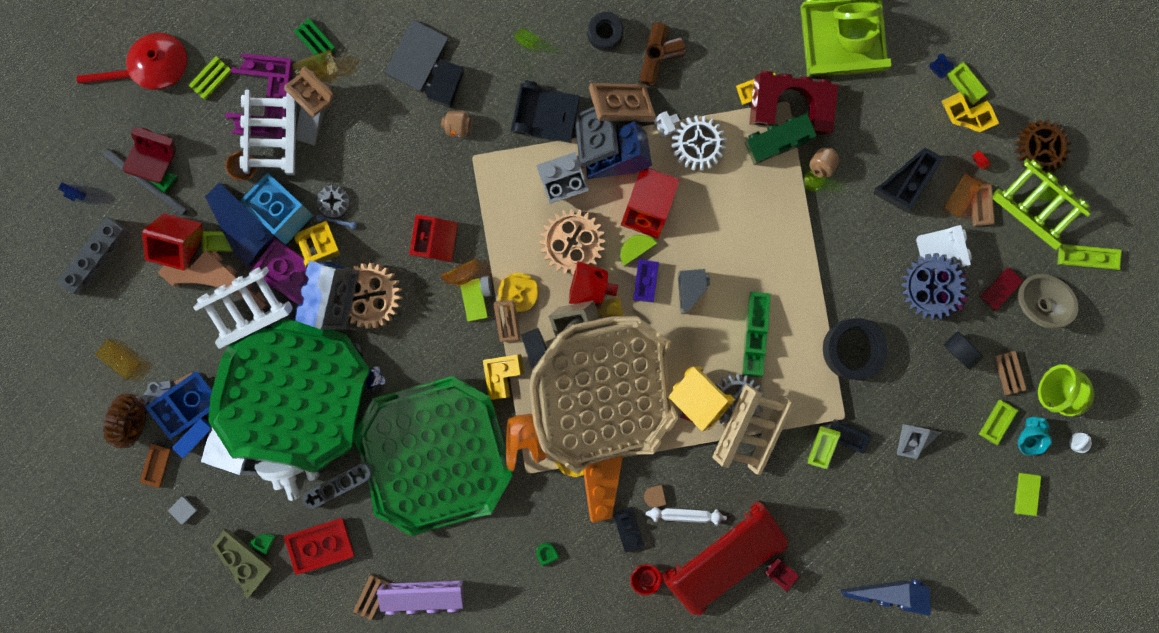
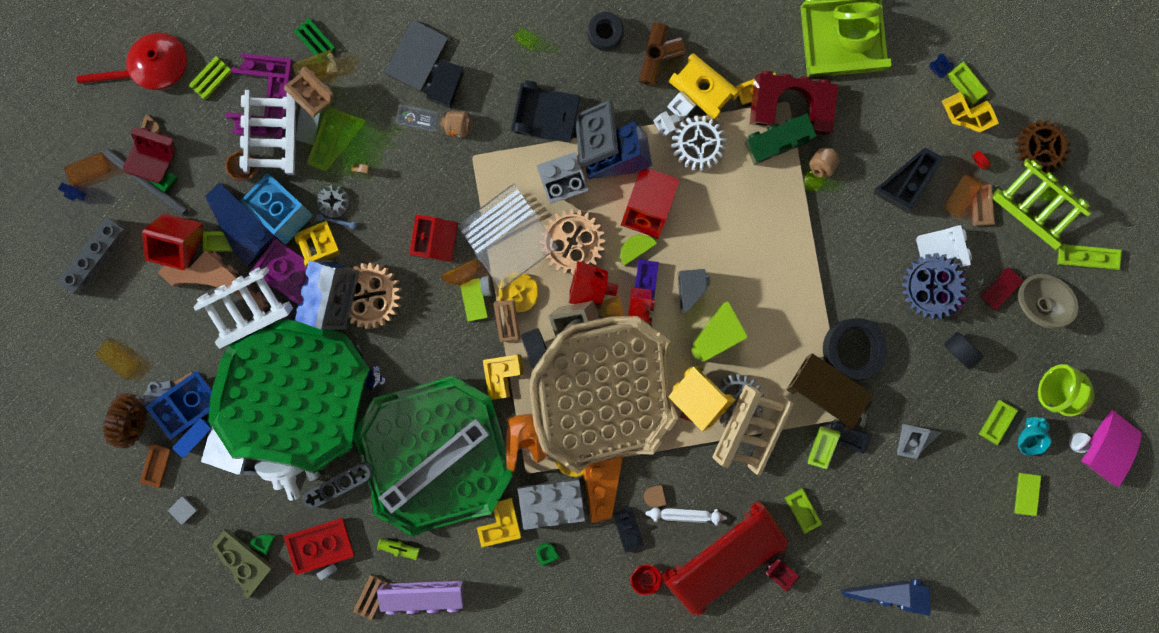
medium nougat tile [589,83,656,122] -> none
green slope [742,292,770,378] -> none
medium nougat tile [994,351,1026,395] -> none
none -> clear orange tile [64,152,111,187]
none -> medium nougat tile [141,114,161,135]
none -> clear neon green wedge [307,107,366,173]
none -> light grey tile [316,563,337,580]
none -> medium nougat tile [350,164,371,176]
none -> lime pin [377,537,420,561]
none -> light grey arch [378,418,490,514]
none -> clear tile [395,104,439,133]
none -> clear piece [458,183,558,290]
none -> yellow plate [477,498,521,548]
none -> light grey piece [518,477,585,530]
none -> red brick [628,287,655,327]
none -> white tile [667,91,696,121]
none -> yellow piece [669,53,740,120]
none -> lime slope [690,301,748,361]
none -> lime tile [784,488,822,534]
none -> dark brown panel [786,353,874,431]
none -> dark pink slope [1081,410,1142,487]

